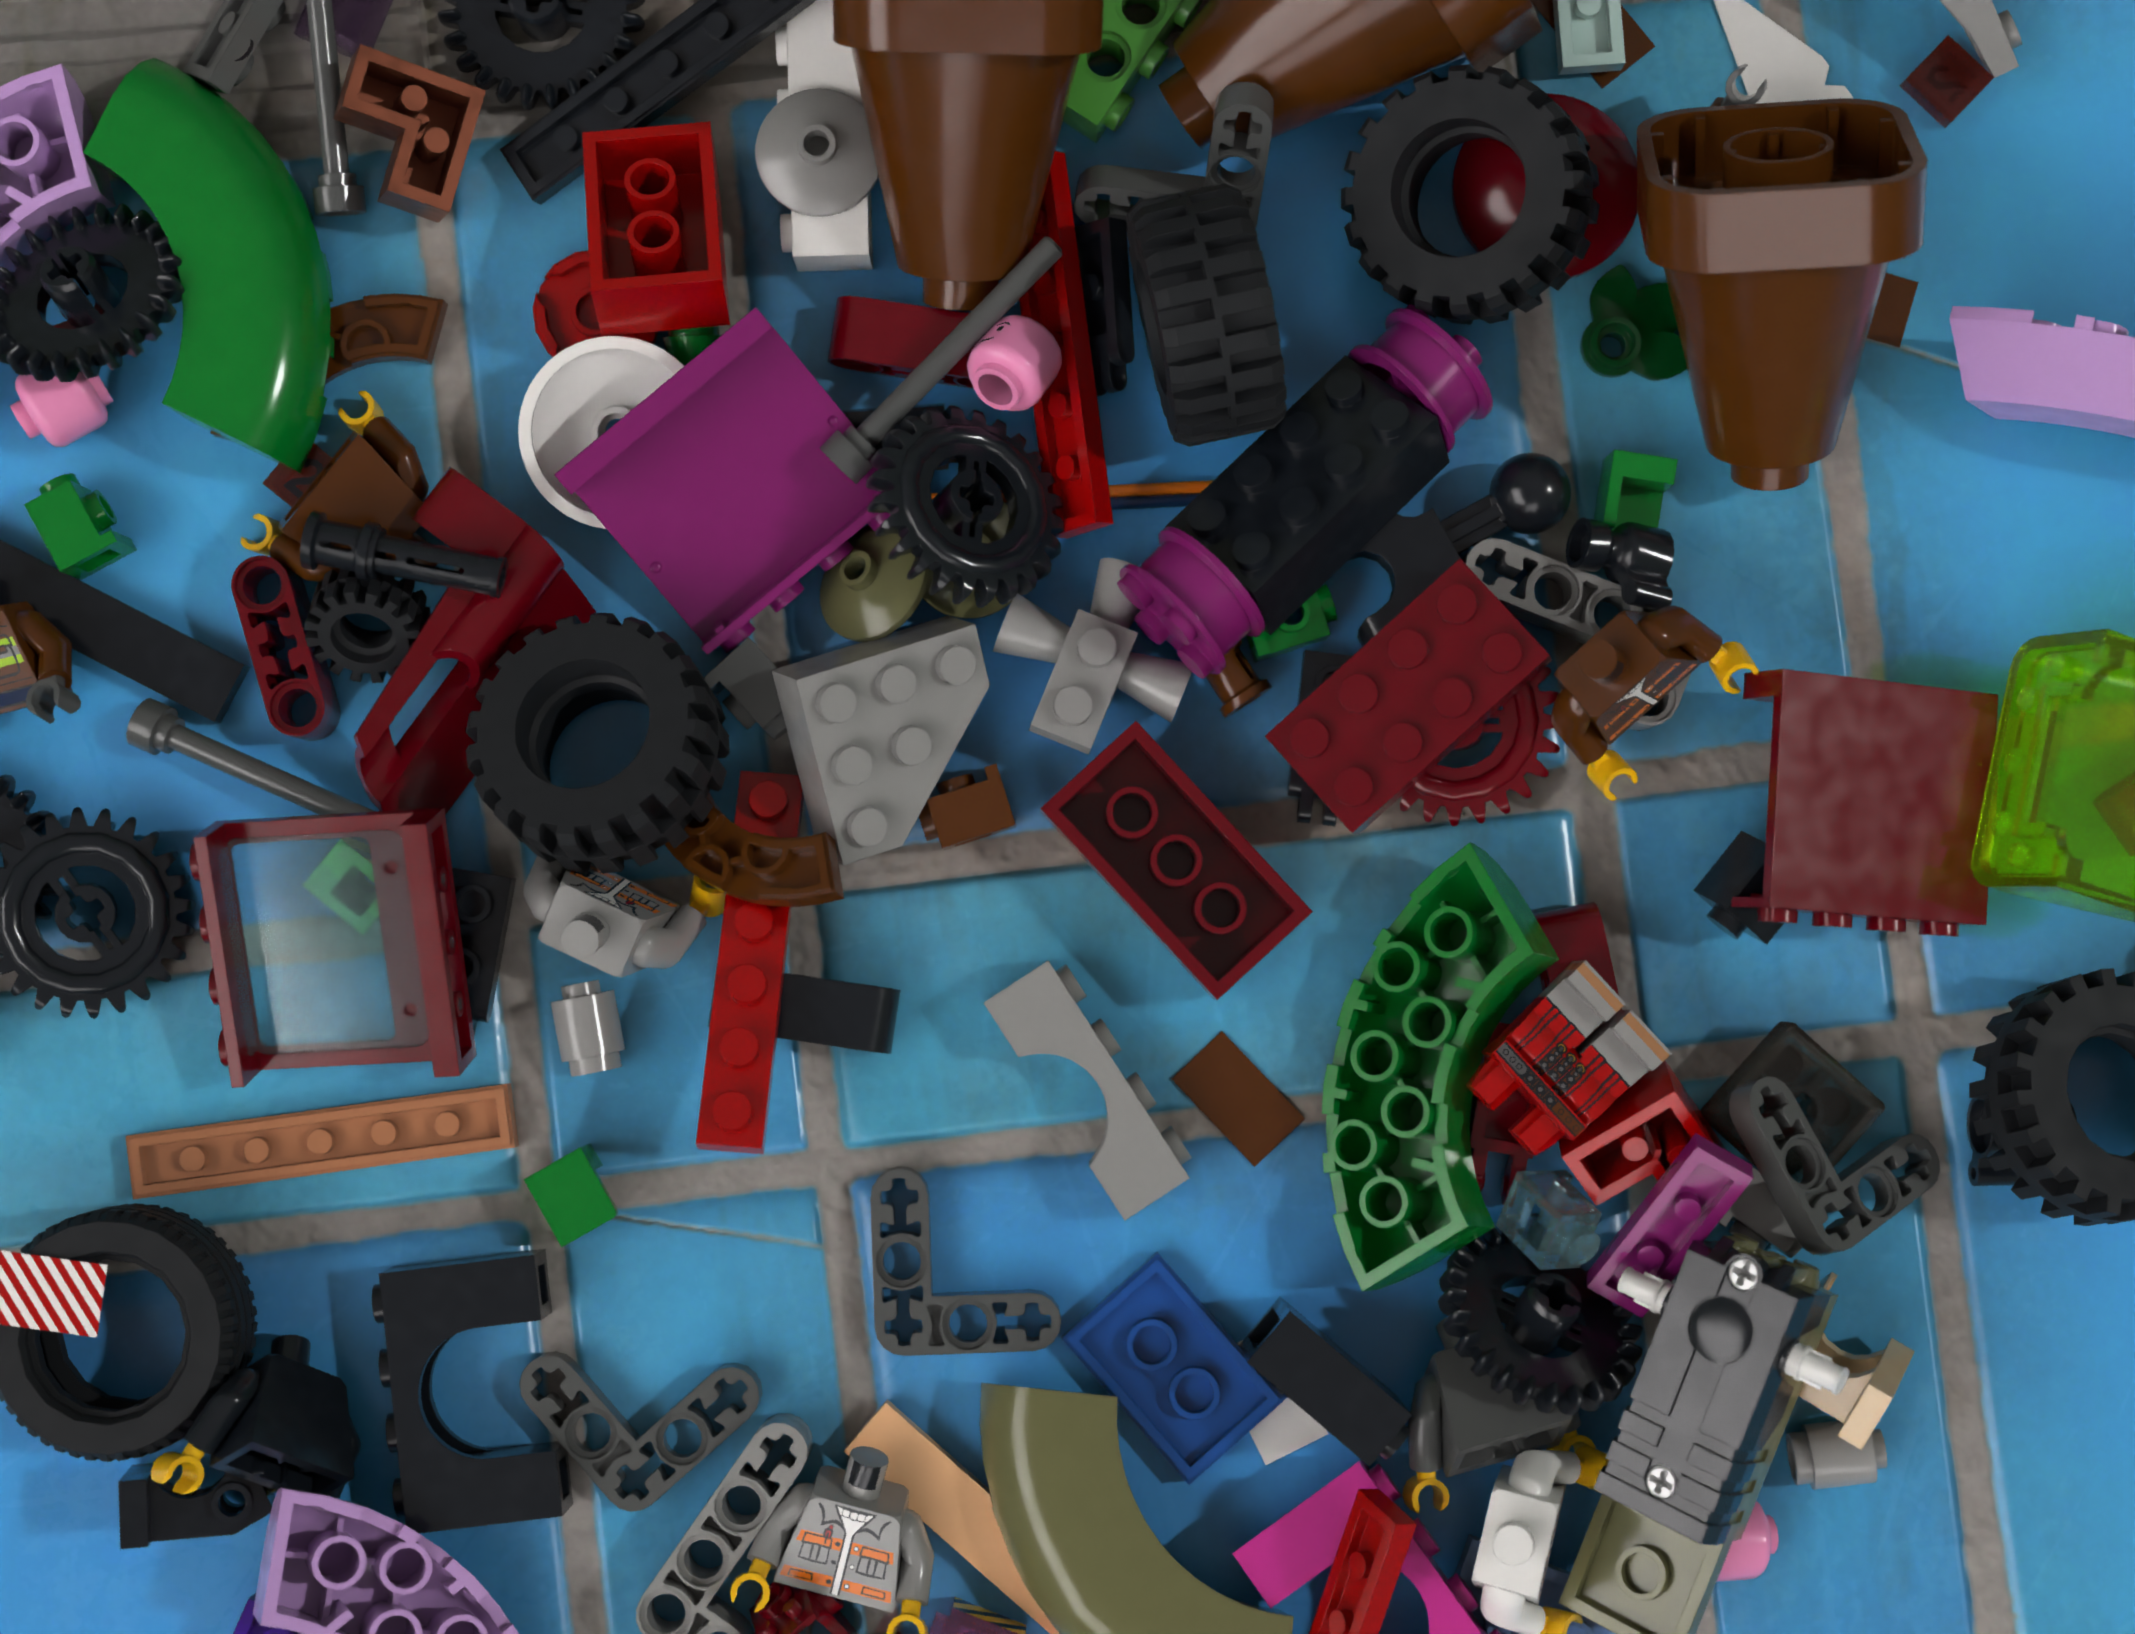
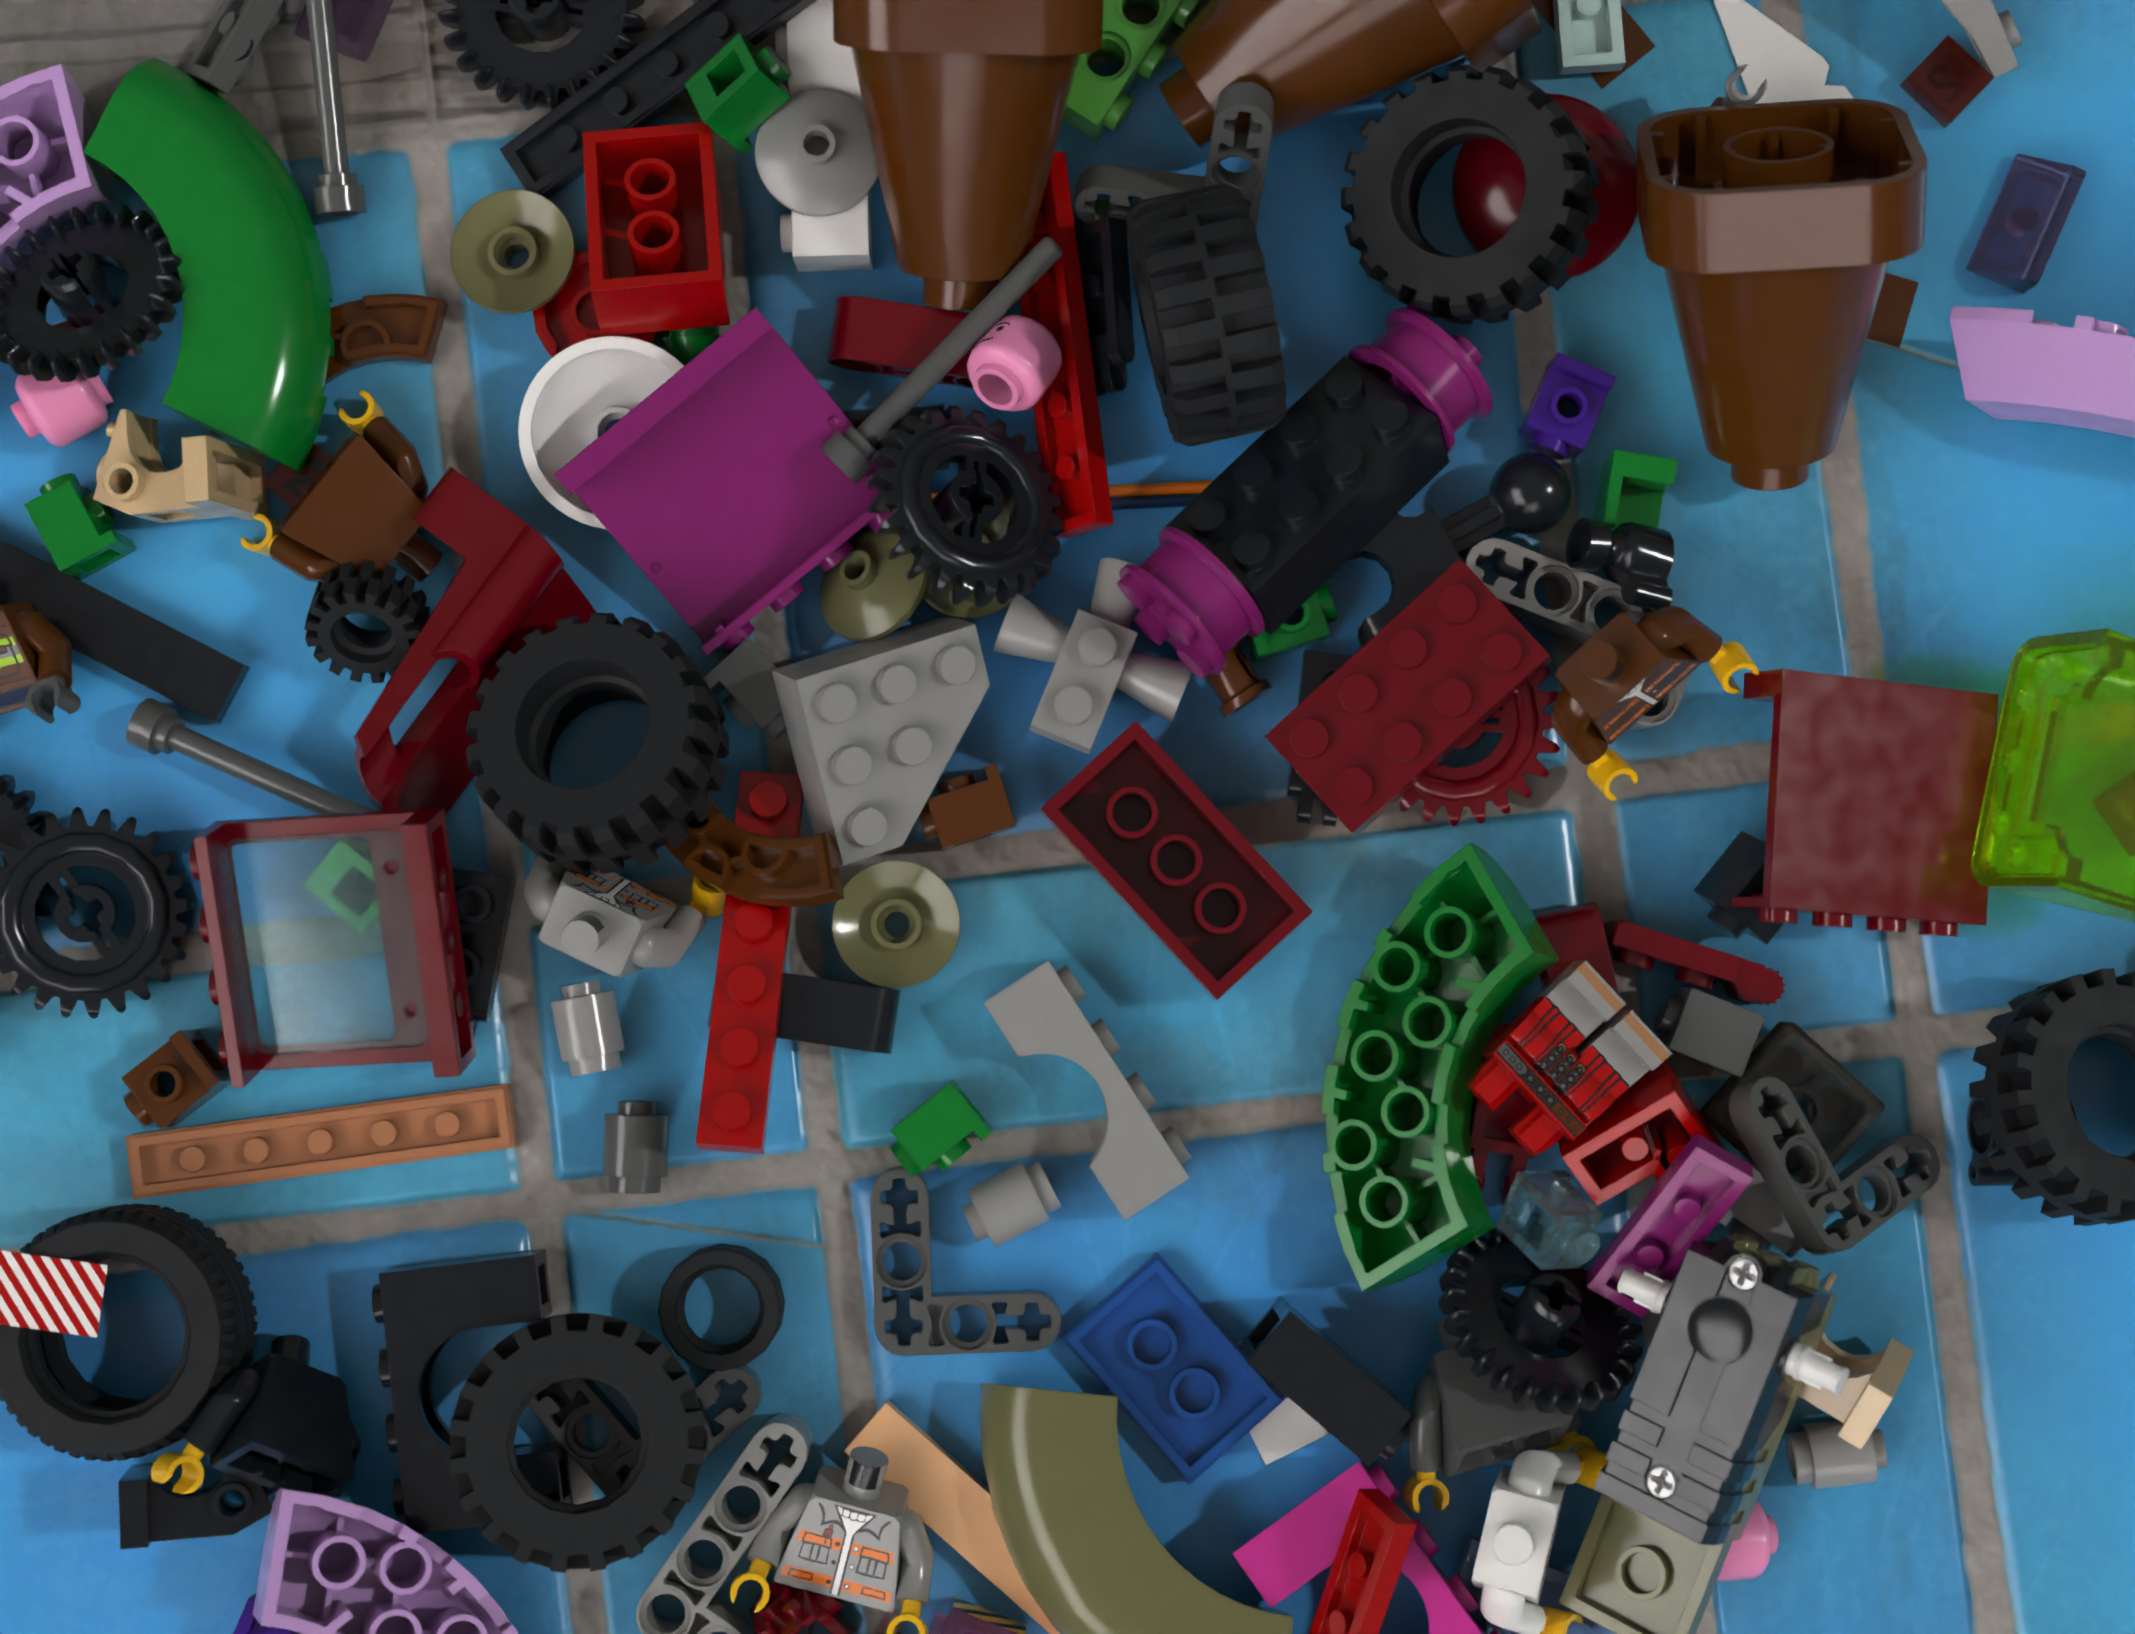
dark red beam [231,556,340,741] -> none
black pin [300,510,508,598] -> none
copper brick [333,44,486,223] -> none
green panel [524,1143,618,1248] -> none
reddish brown sticker [1172,1031,1305,1167] -> none
dark green plate [1580,264,1687,381] -> none
none -> tan tile [93,409,269,523]
none -> reddish brown brick [122,1029,231,1129]
none -> black tyre [449,1313,705,1573]
none -> olive dish [450,190,576,315]
none -> dark grey brick [603,1100,669,1194]
none -> black tyre [658,1243,785,1371]
none -> green brick [684,32,792,155]
none -> olive dish [832,860,960,988]
none -> green brick [890,1080,993,1177]
none -> light grey brick [961,1161,1062,1247]
none -> dark purple brick [1518,352,1617,460]
none -> dark red hinge [1604,920,1786,1006]
none -> dark grey brick [1654,987,1765,1077]
none -> clear purple slope [1966,154,2087,294]

